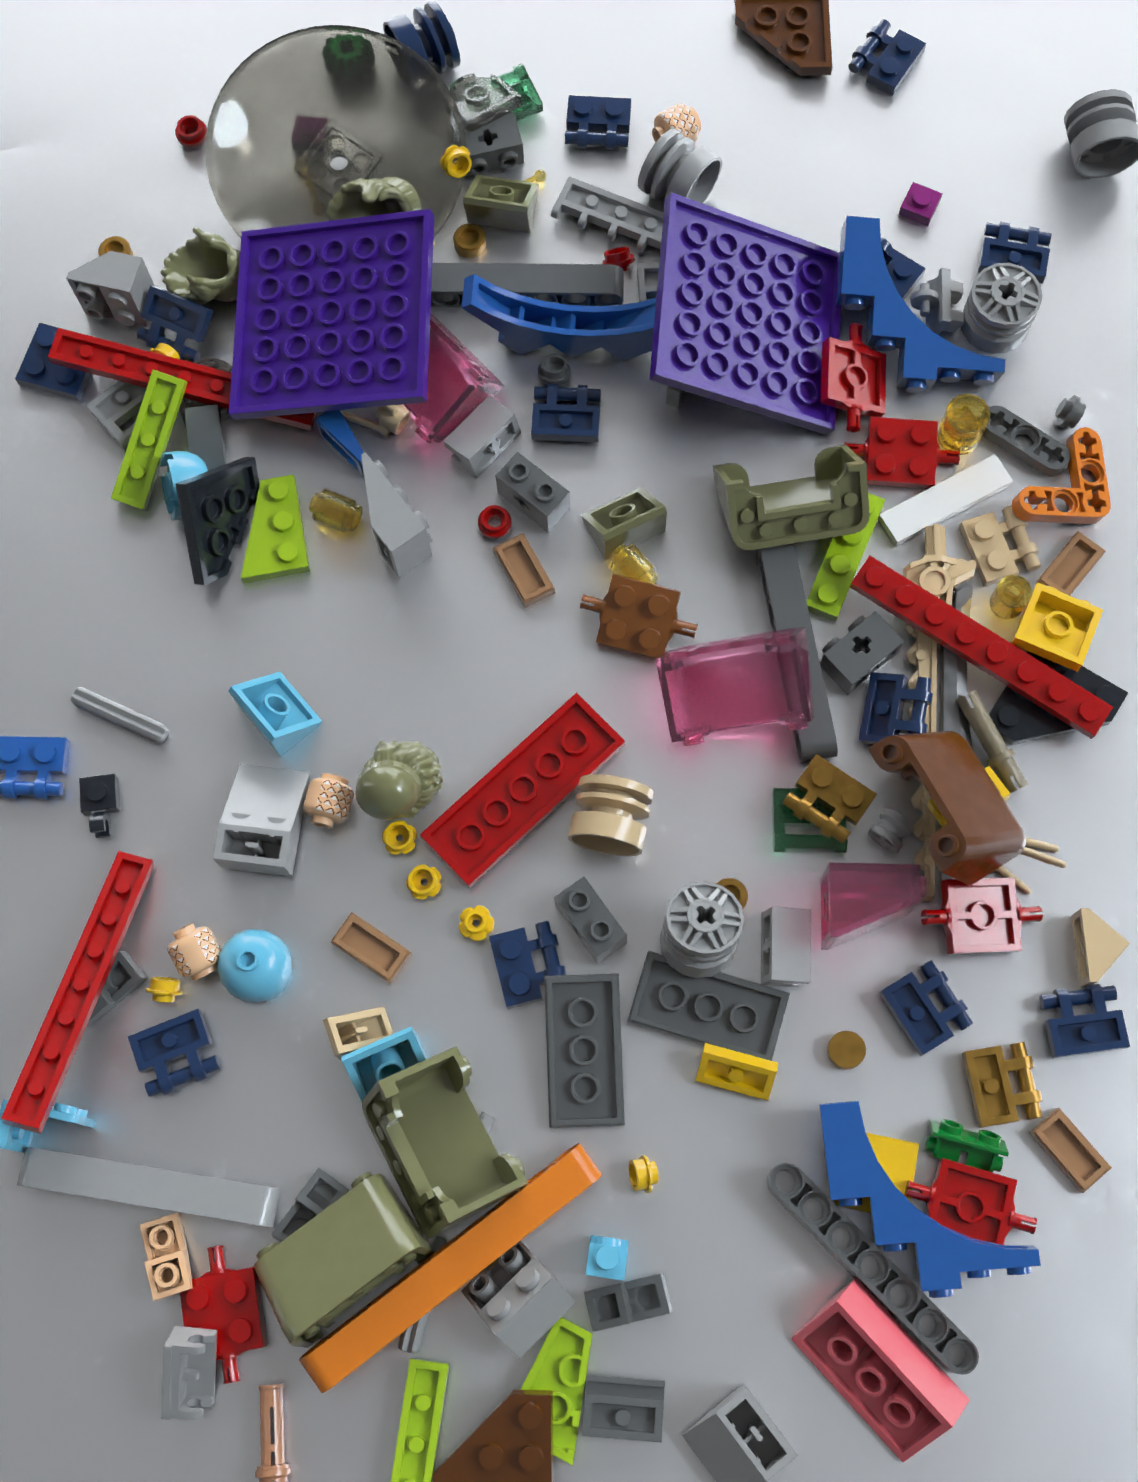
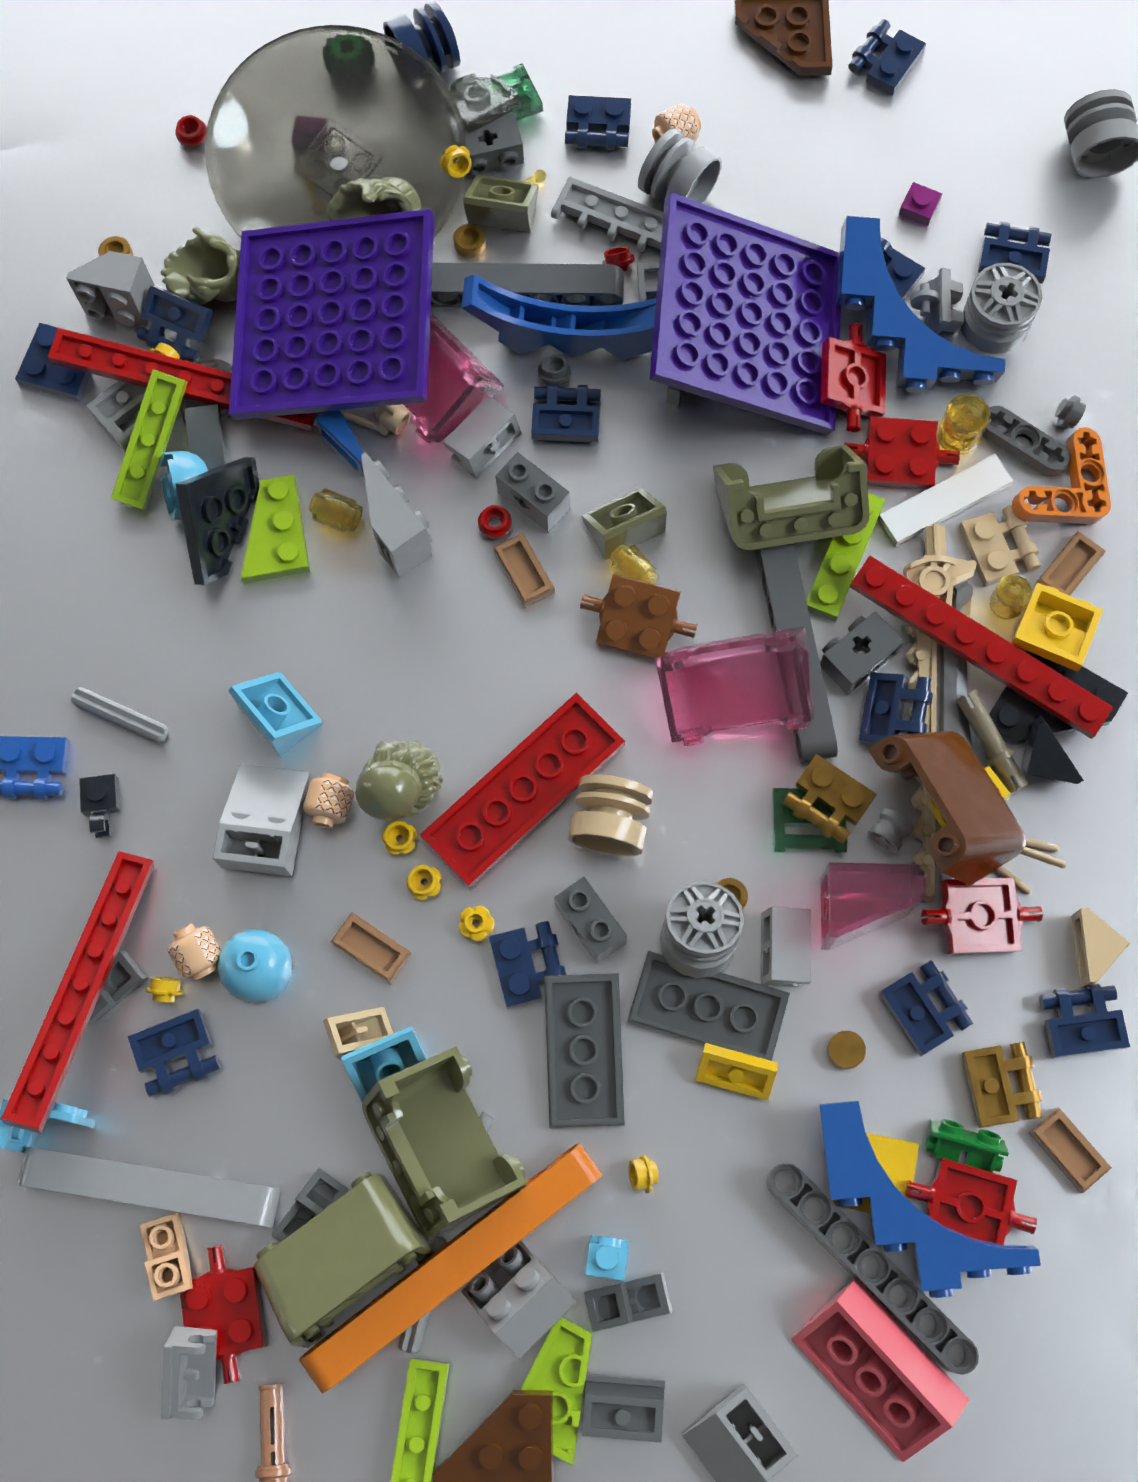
none -> black slope [1022,714,1084,784]

